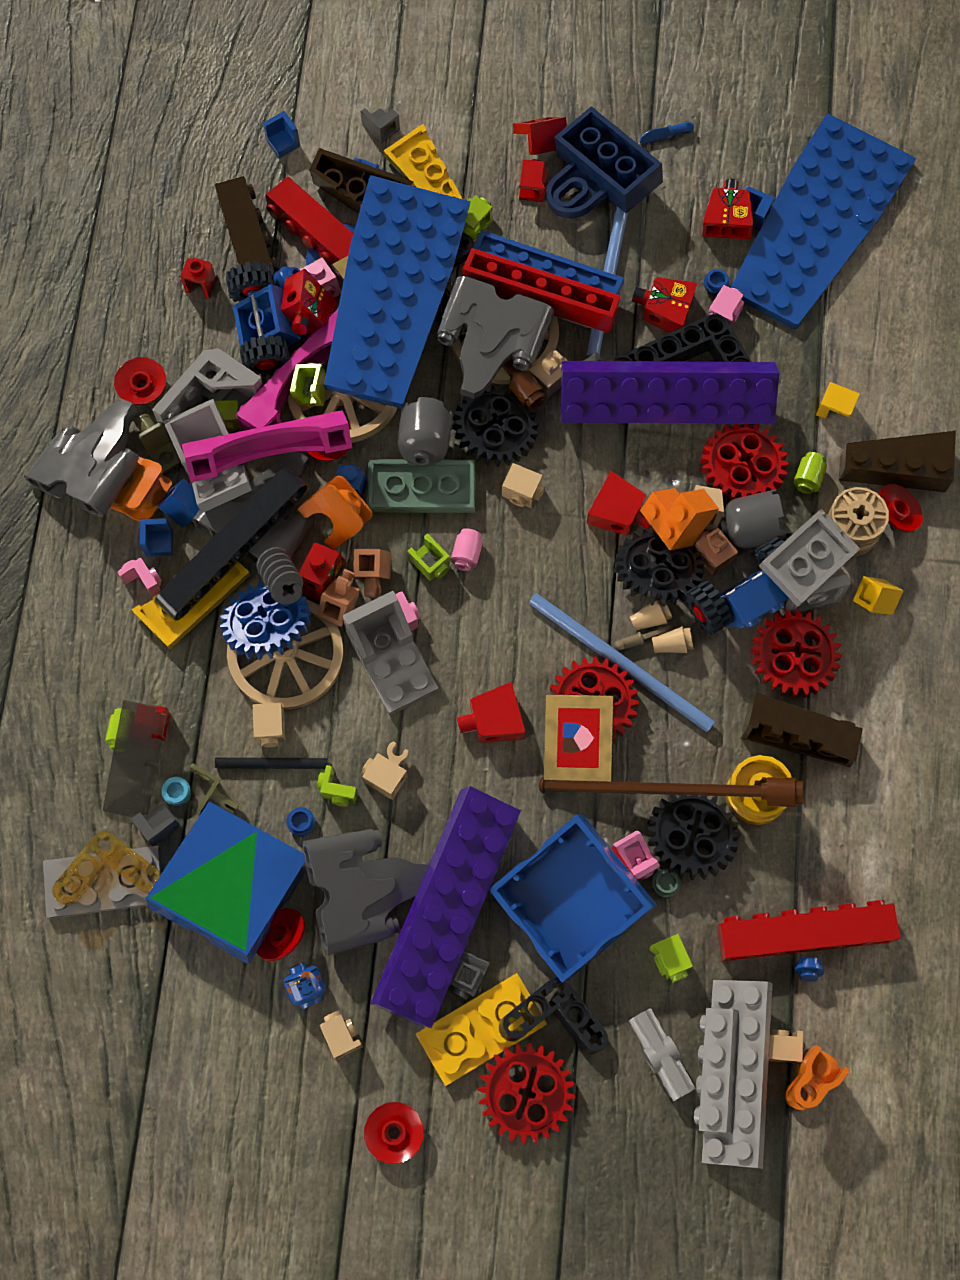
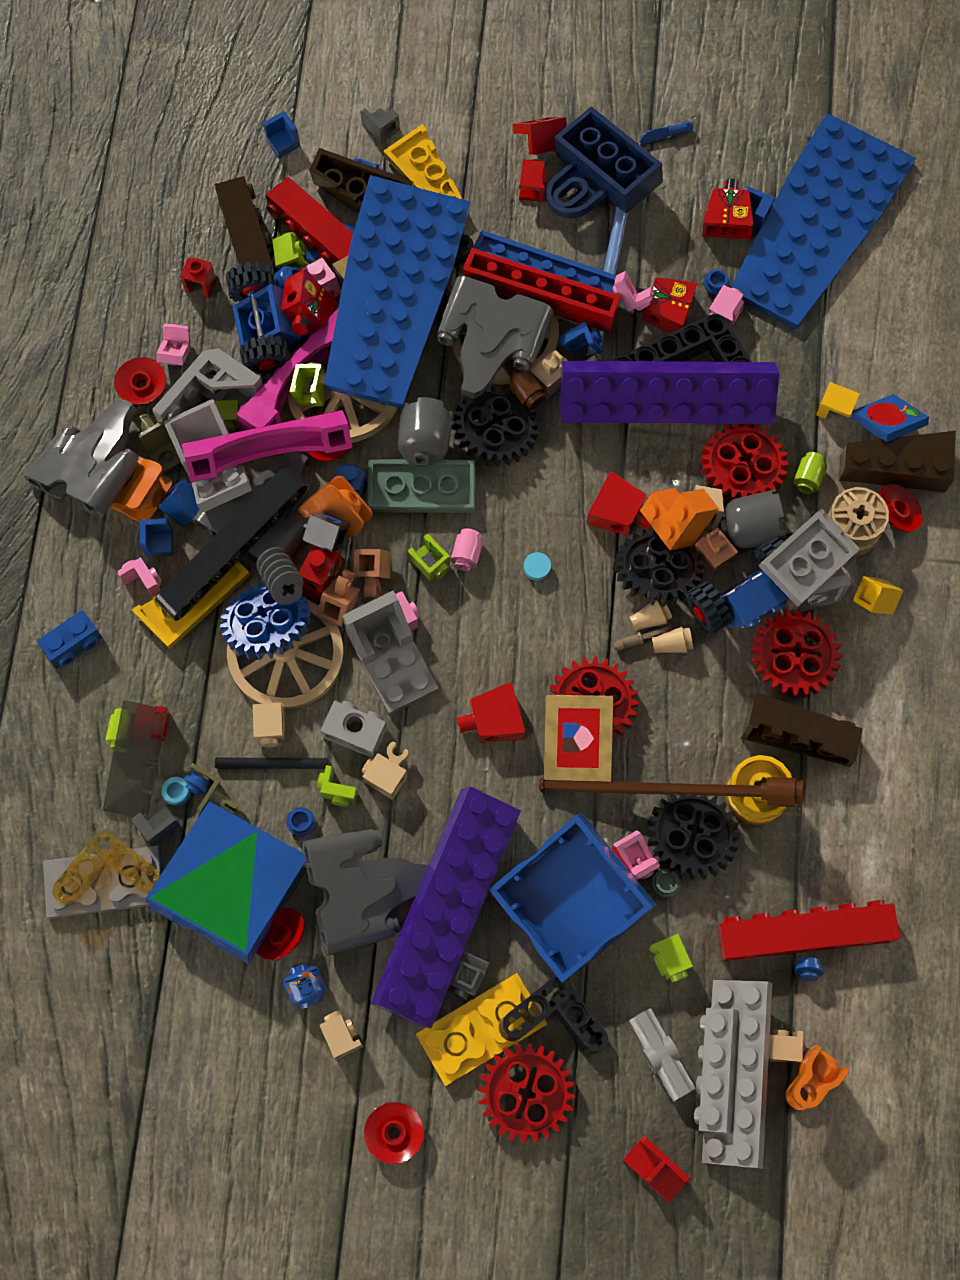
lime window [463,195,492,241] -> none
tan brick [502,463,545,508] -> none
medium blue piece [529,593,715,733] -> none
none -> blue bracket [37,609,103,669]
none -> bright pink bracket [156,323,191,366]
none -> blue plate [184,771,212,797]
none -> lime brick [272,232,309,270]
none -> brick [303,511,351,552]
none -> light grey brick [320,701,387,759]
none -> medium azure tile [524,552,551,581]
none -> blue bracket [558,322,604,356]
none -> bright pink bracket [613,271,654,311]
none -> red panel [622,1136,691,1203]
none -> blue tile [851,394,929,442]

